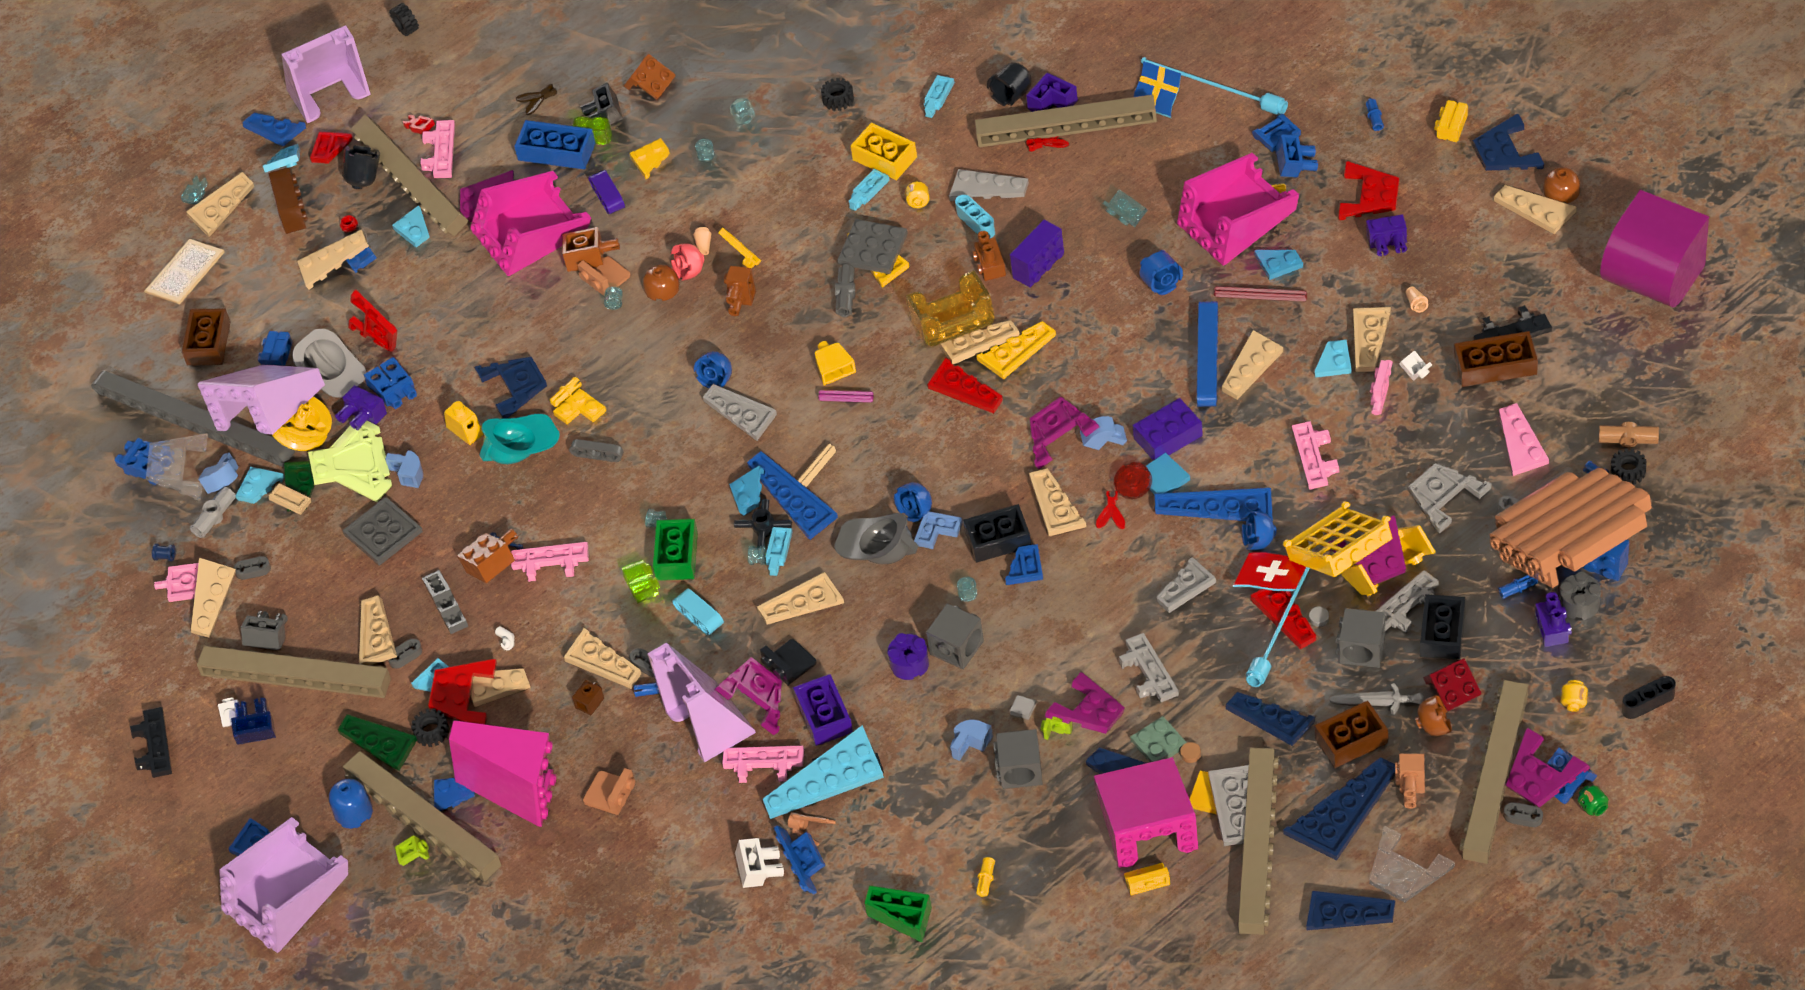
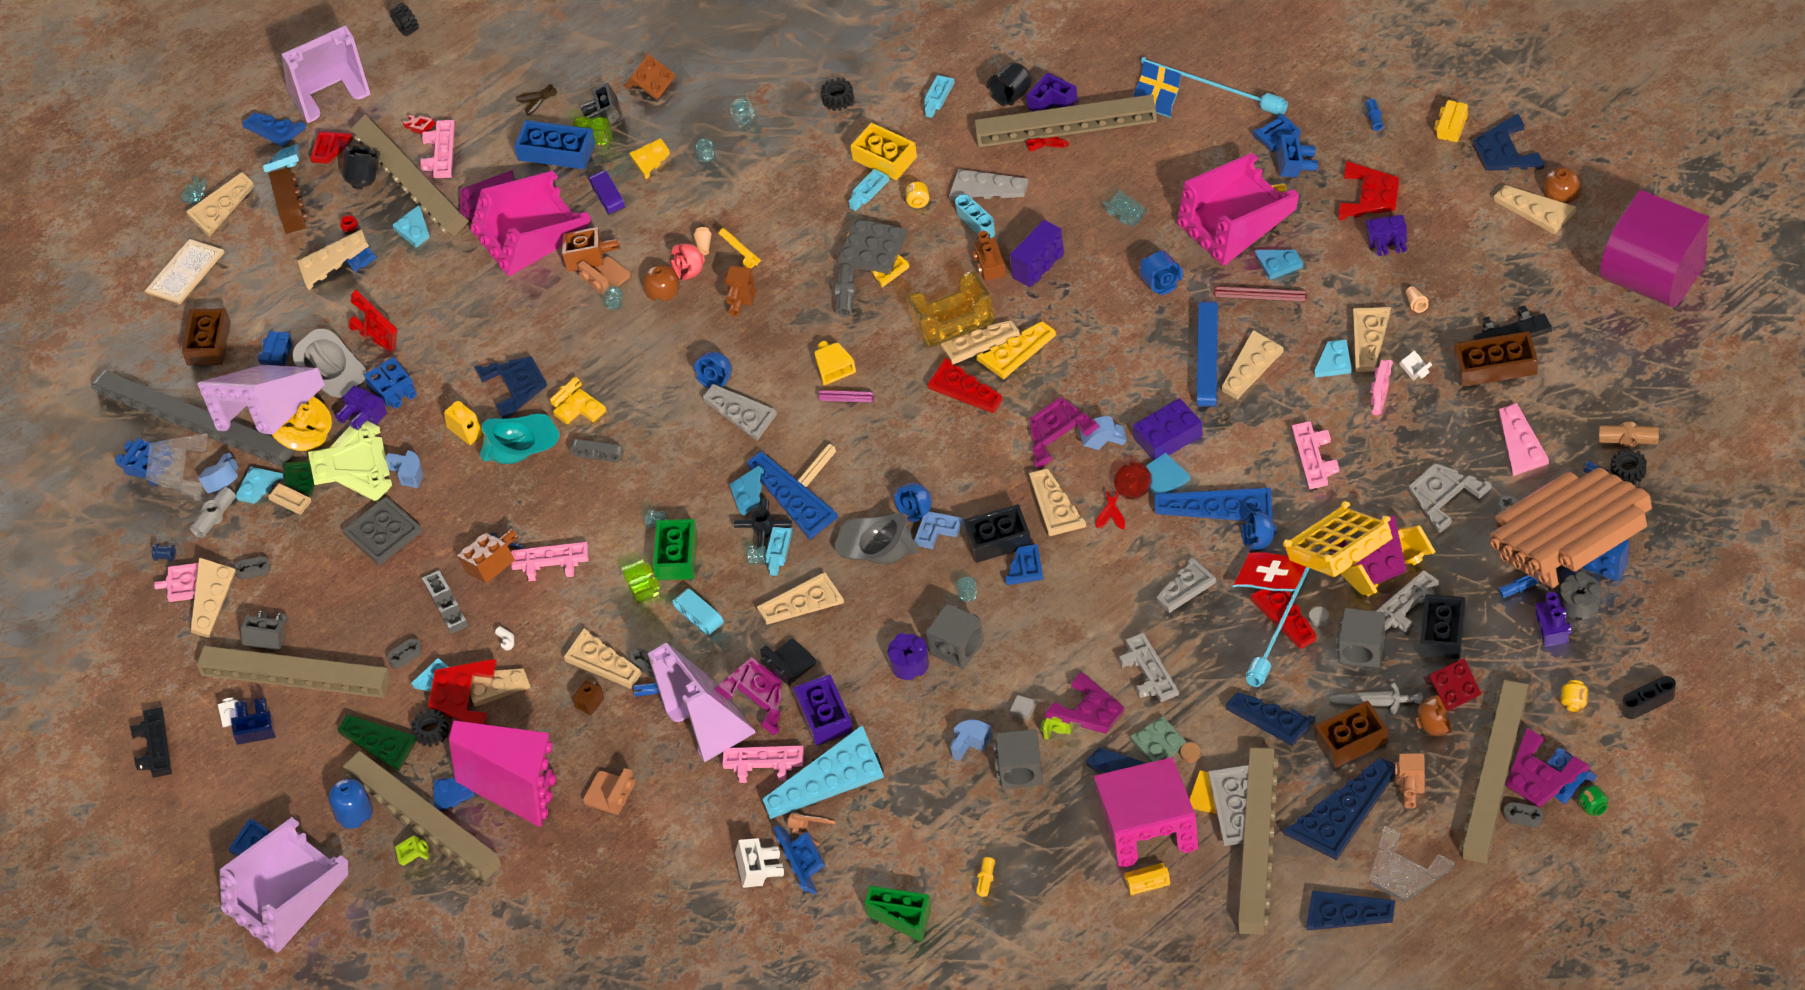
tan wing [359,596,397,666] -> none

